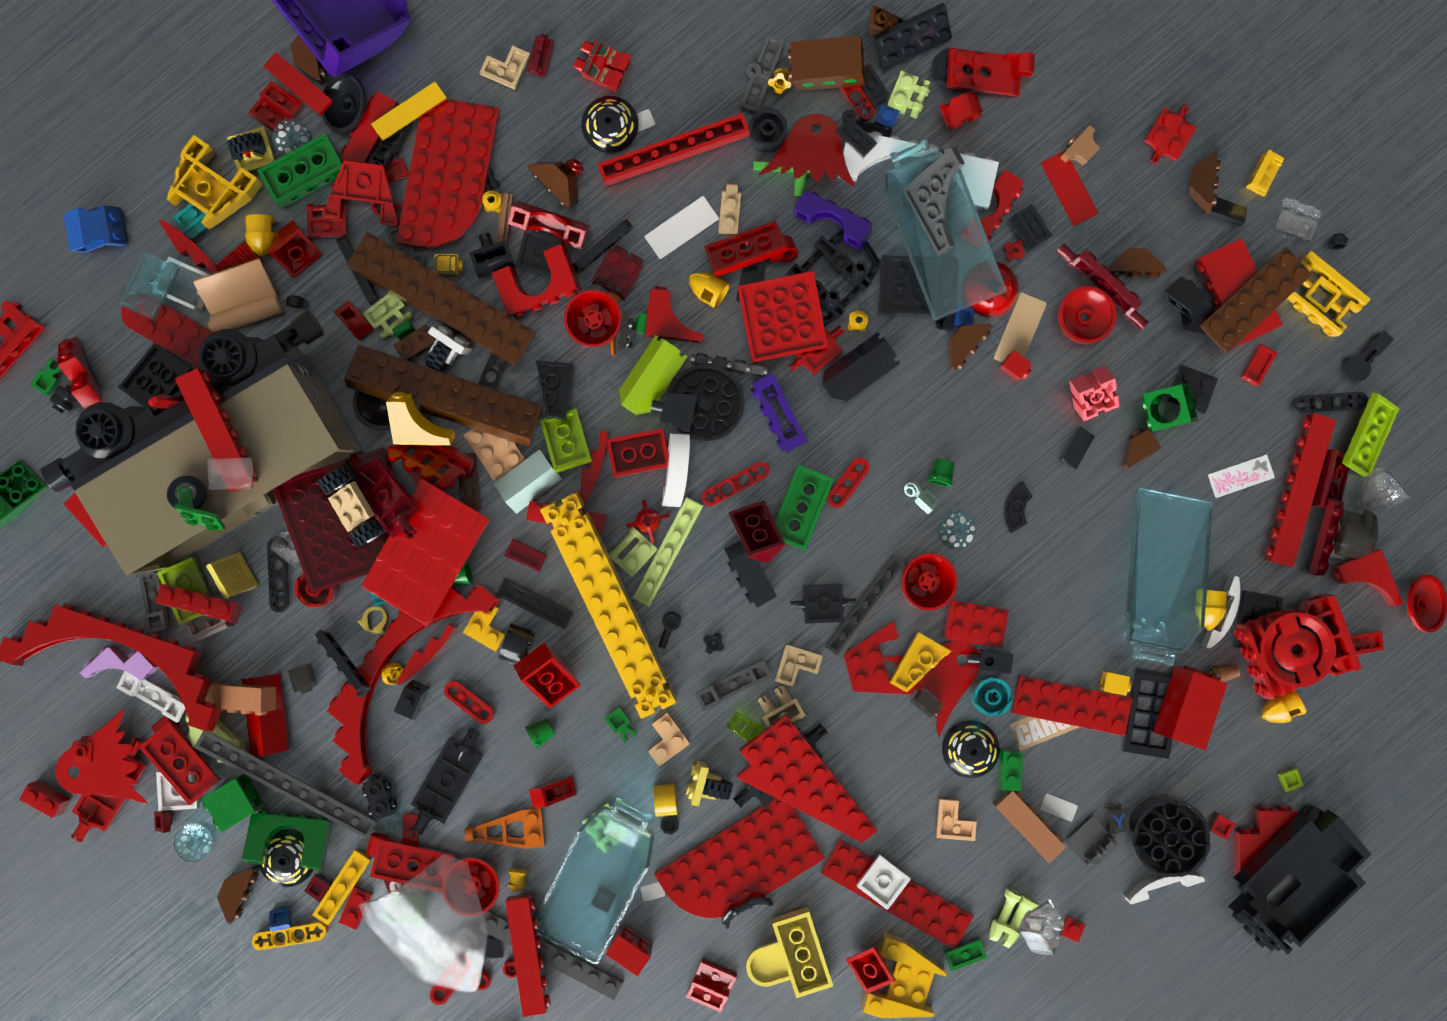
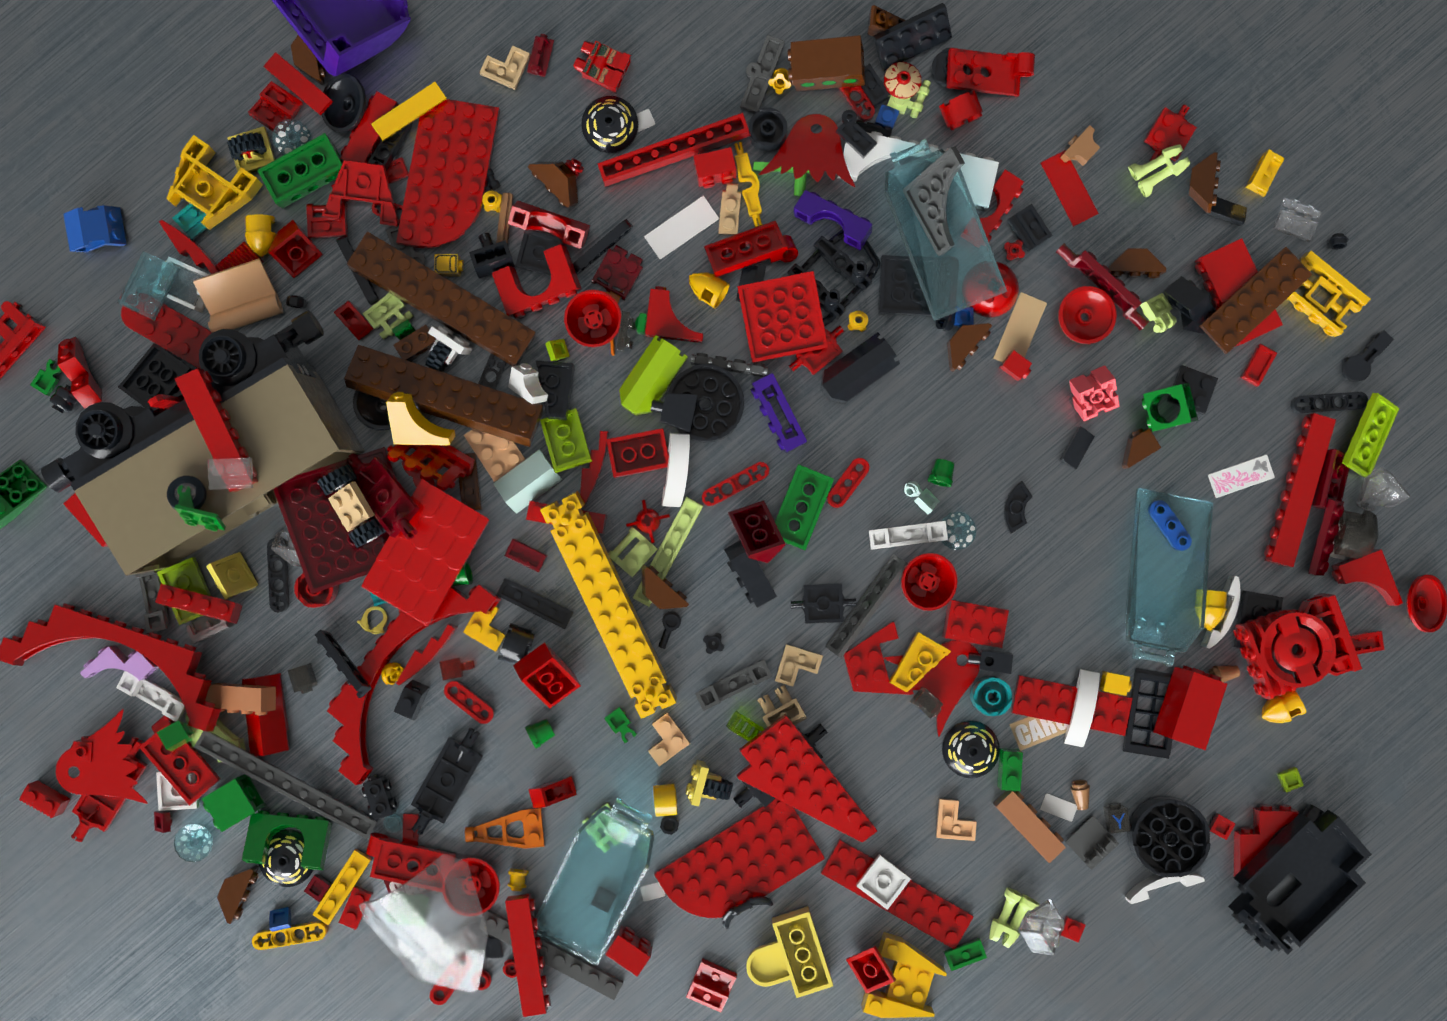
none -> green brick [157,720,194,752]
none -> clear red plate [439,657,475,681]
none -> white arch [508,363,548,404]
none -> lime plate [545,338,570,361]
none -> reddish brown slope [641,564,689,609]
none -> red brick [693,147,736,188]
none -> yellow piece [734,142,763,227]
none -> white slope [869,521,948,550]
none -> tan dish [884,62,922,99]
none -> white slope [1063,669,1100,747]
none -> medium nougat cone [1070,780,1090,810]
none -> yellowish green piece [1128,144,1191,198]
none -> yellowish green plate [1140,293,1177,333]
none -> blue plate [1148,500,1192,551]

